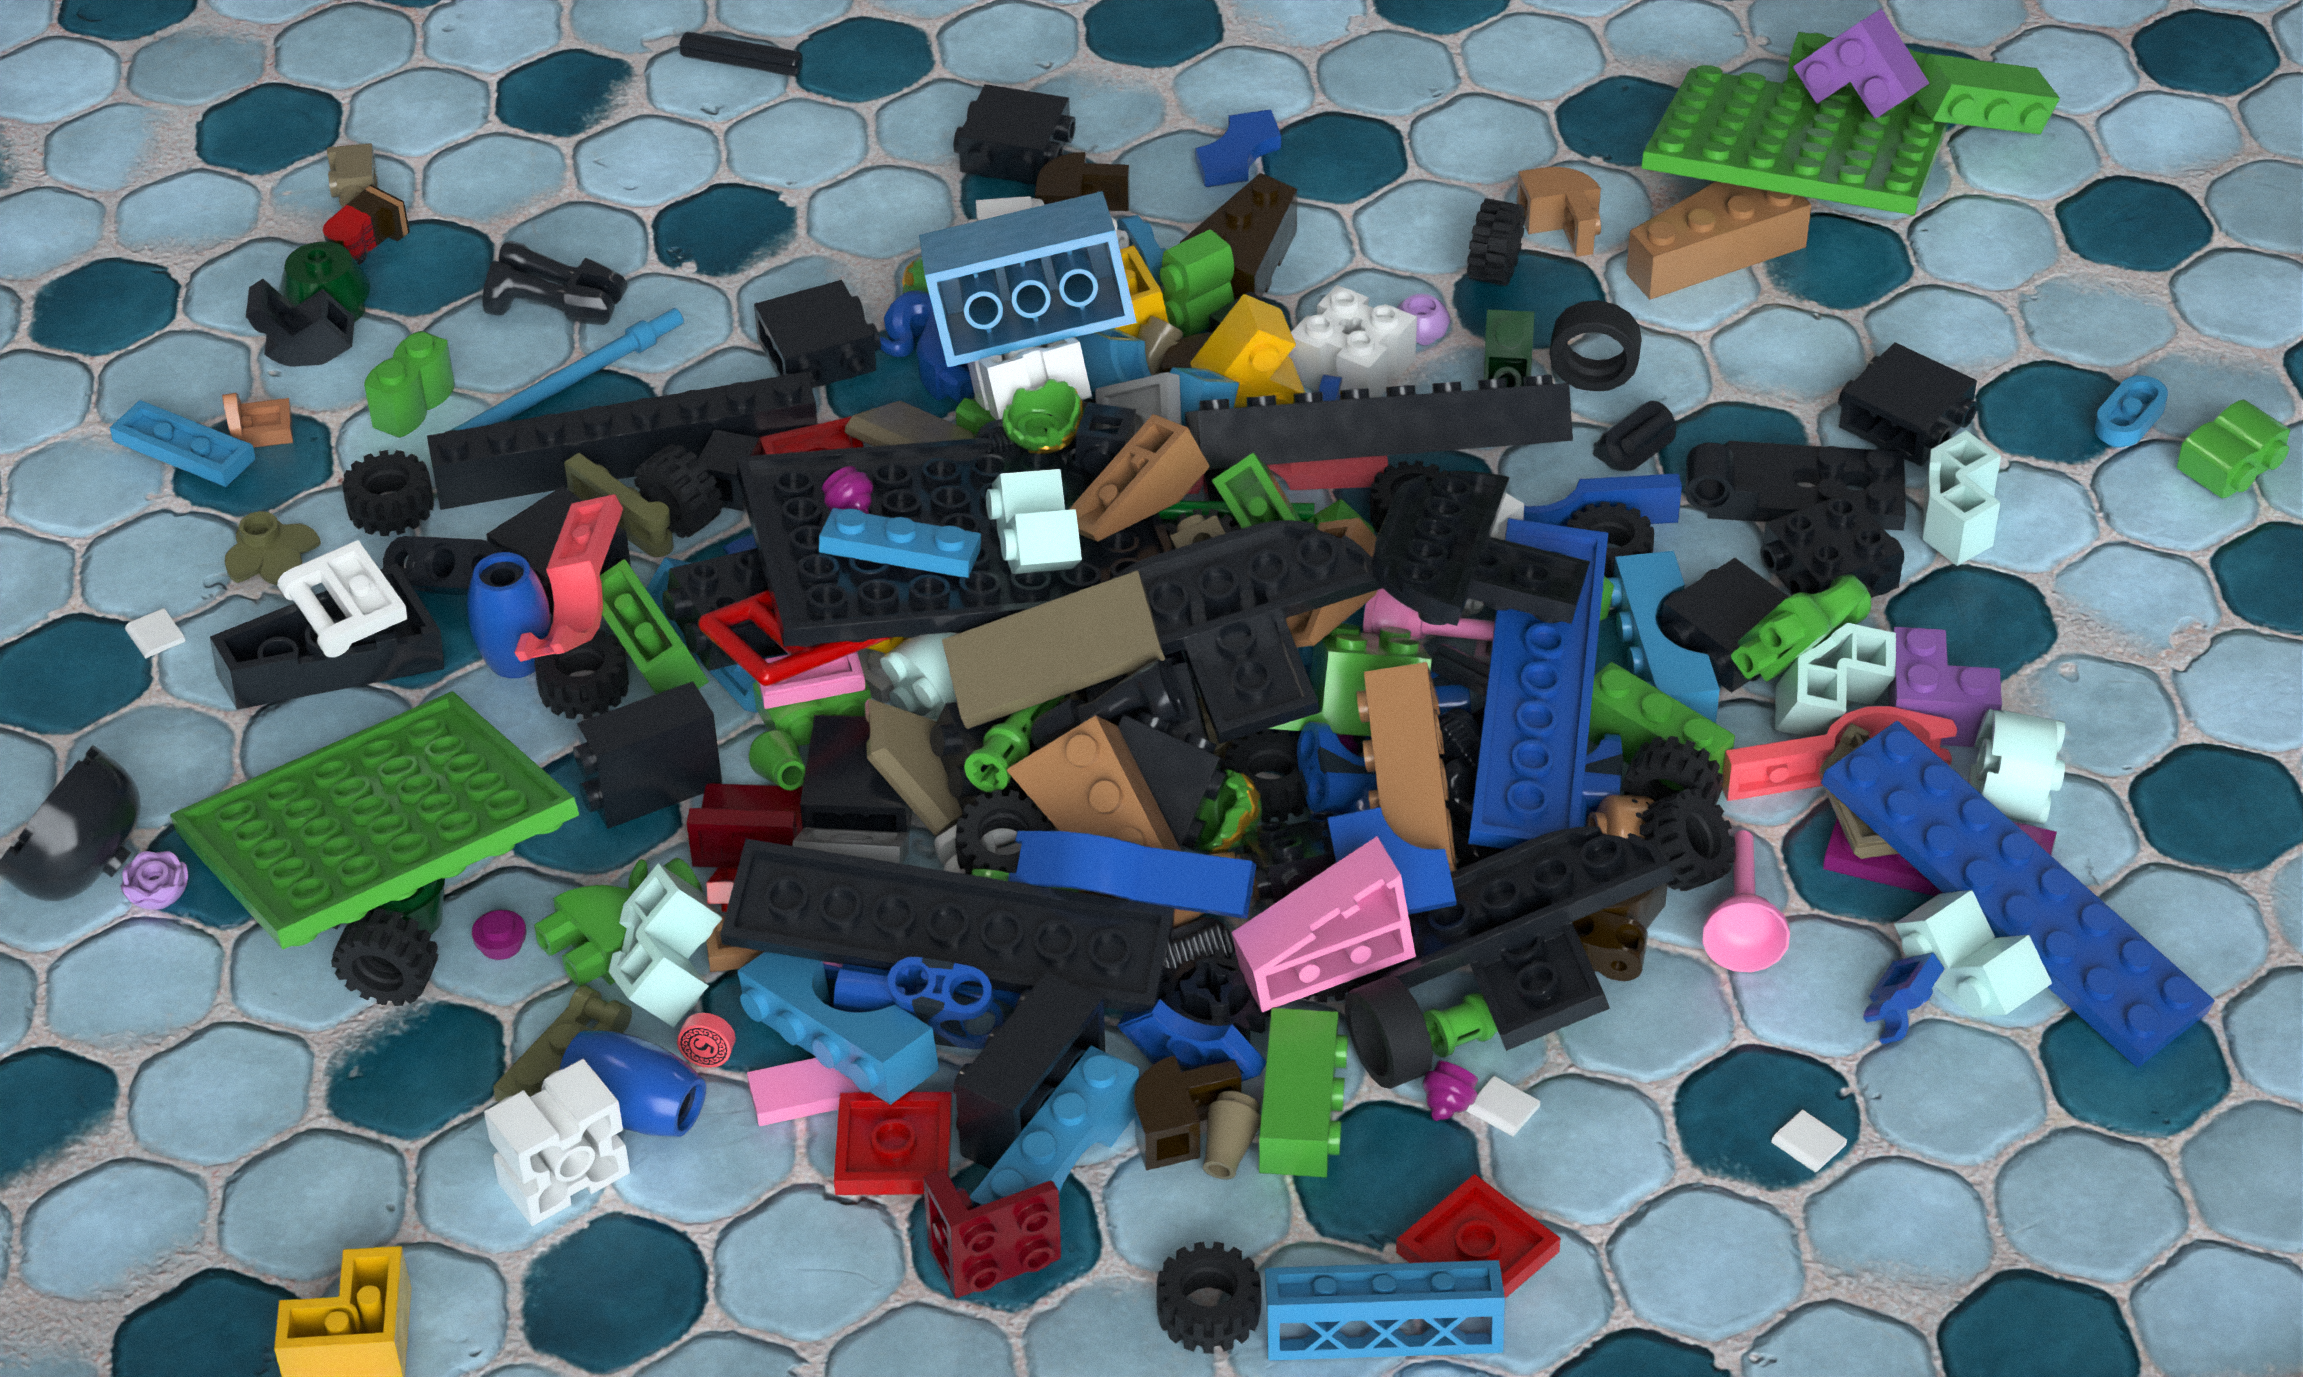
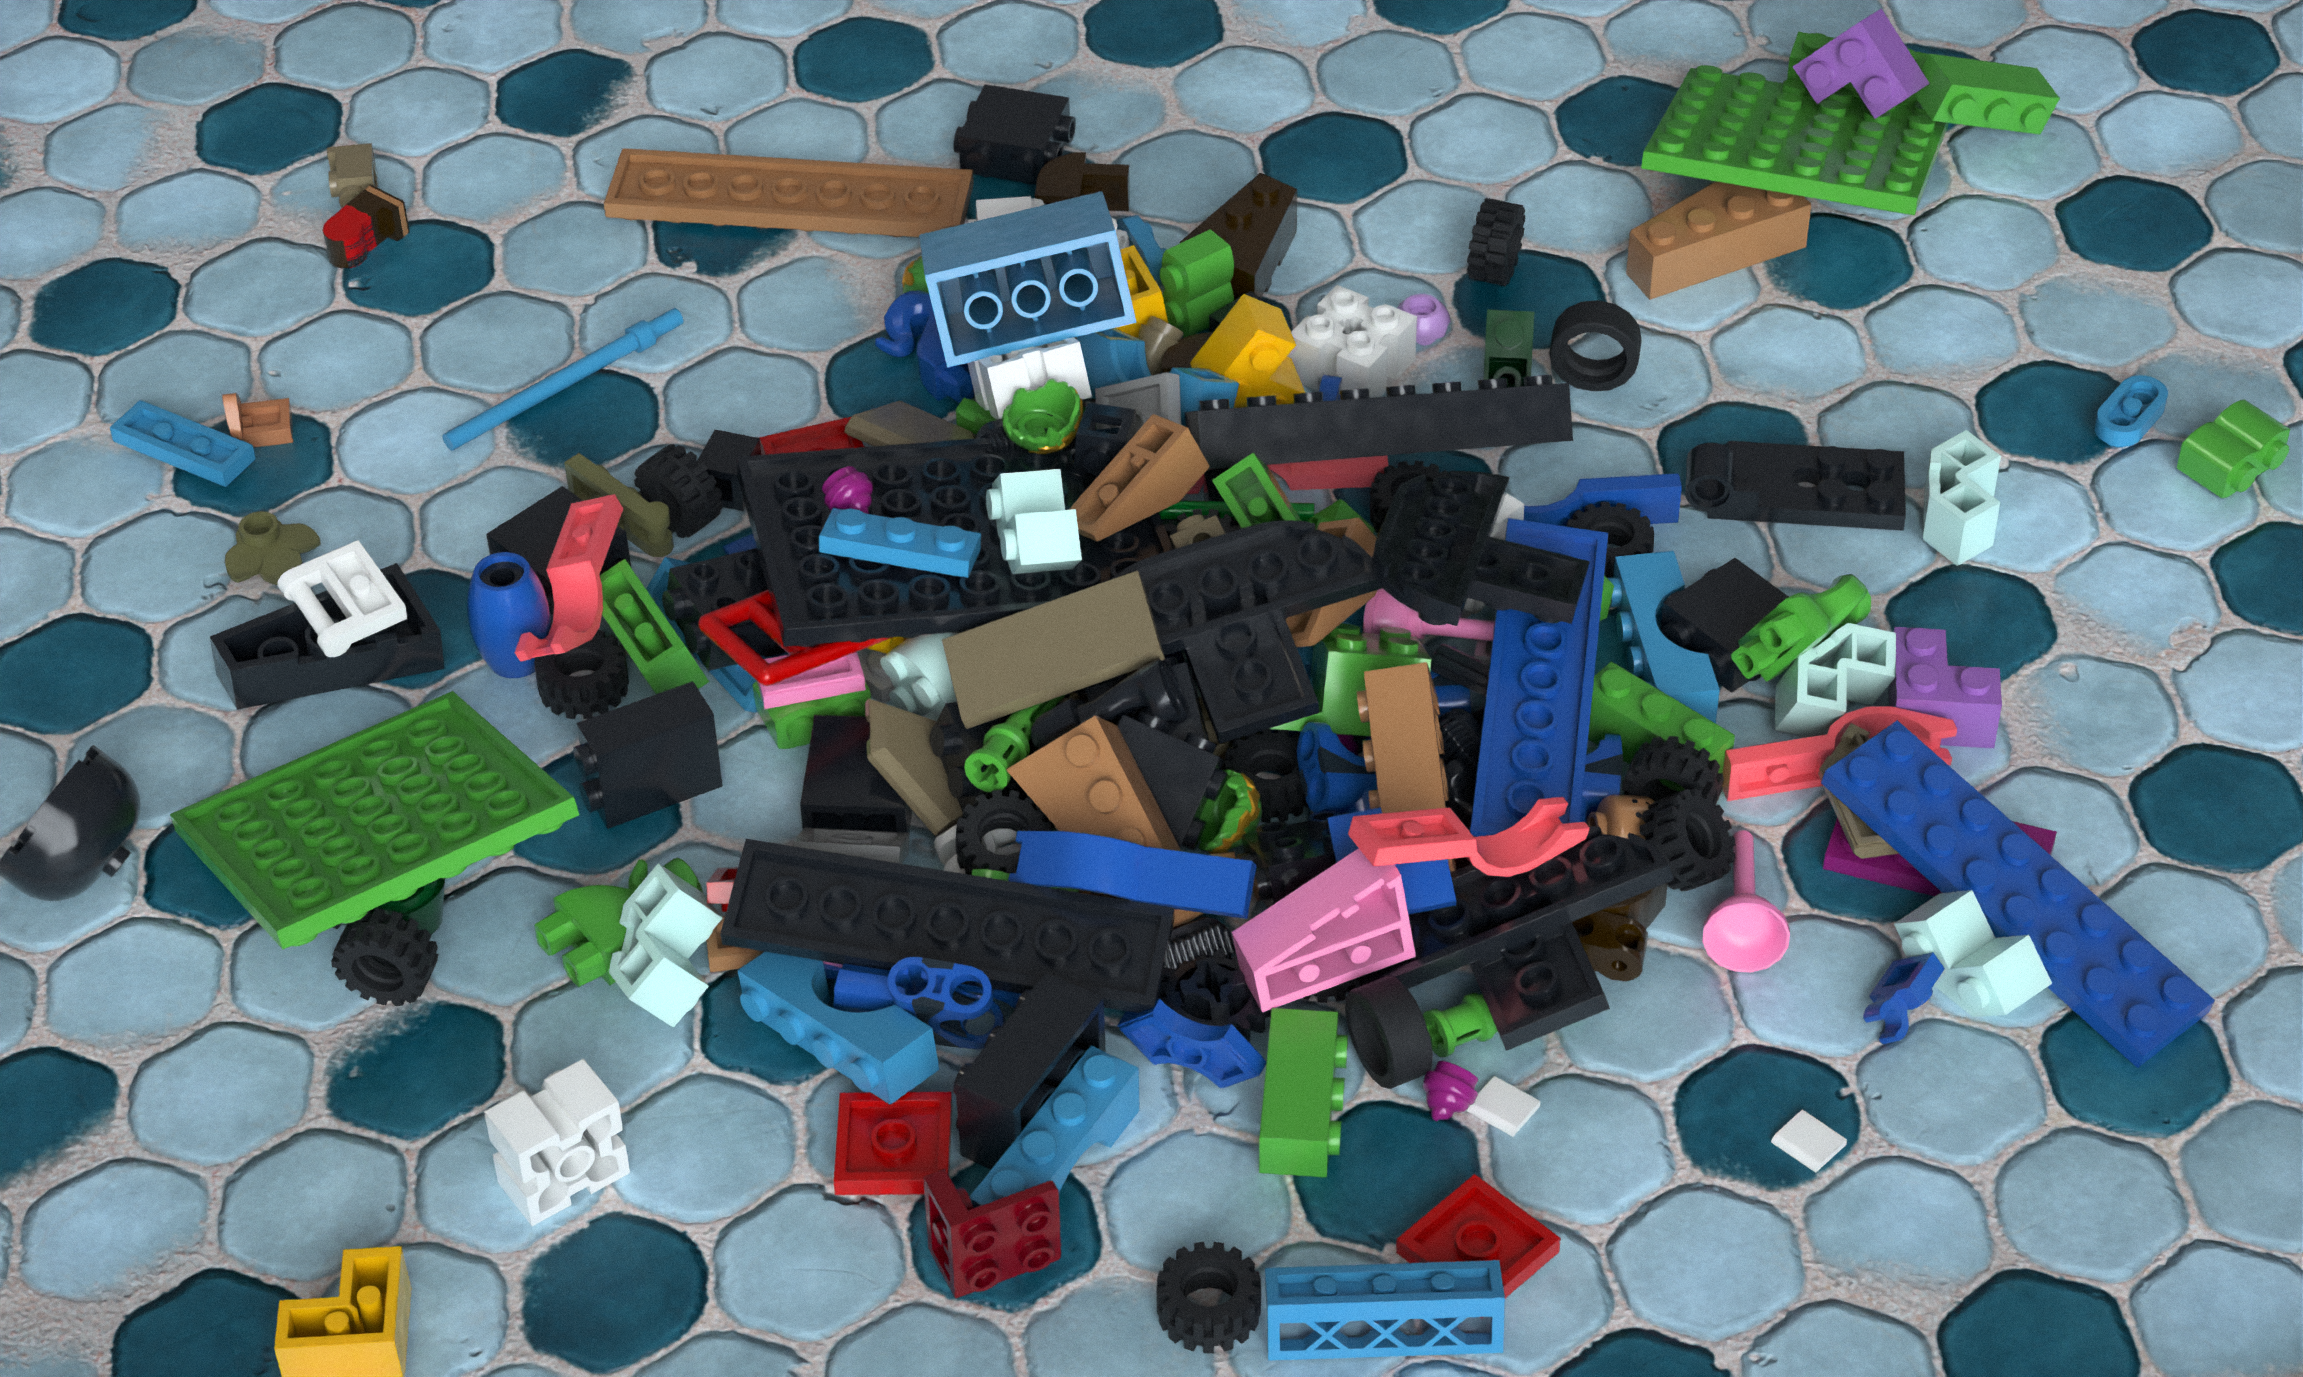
lavender plate [120,851,188,910] -> none
white piece [125,608,186,659] -> none
black brick [246,279,355,367] -> none
dark green cone [278,242,370,322] -> none
black tyre [342,450,434,536] -> none
bright green brick [364,331,455,438] -> none
black piece [383,536,529,596] -> none
black brick [427,372,818,510] -> none
magenta plate [472,910,527,960] -> none
black piece [482,241,628,325] -> none
olive plate [493,985,632,1102] -> none
blue piece [559,1030,706,1137] -> none
coral tile [677,1013,736,1068] -> none
black axle [679,32,803,77] -> none
dark red bracket [686,783,803,868] -> none
bright pink tile [747,1058,864,1126] -> none
bright green cone [749,730,806,790] -> none
black brick [754,280,881,389] -> none
dark brown brick [1134,1055,1241,1170] -> none
blue tile [1195,109,1281,187] -> none
dark tan cone [1203,1091,1261,1180] -> none
medium nougat brick [1516,167,1601,257] -> none
black piece [1593,400,1676,471] -> none
black brick [1760,492,1904,598] -> none
black brick [1838,342,1978,466] -> none
light aqua brick [1968,709,2065,824] -> none
none -> medium nougat plate [604,148,974,237]
none -> coral piece [1348,797,1590,877]

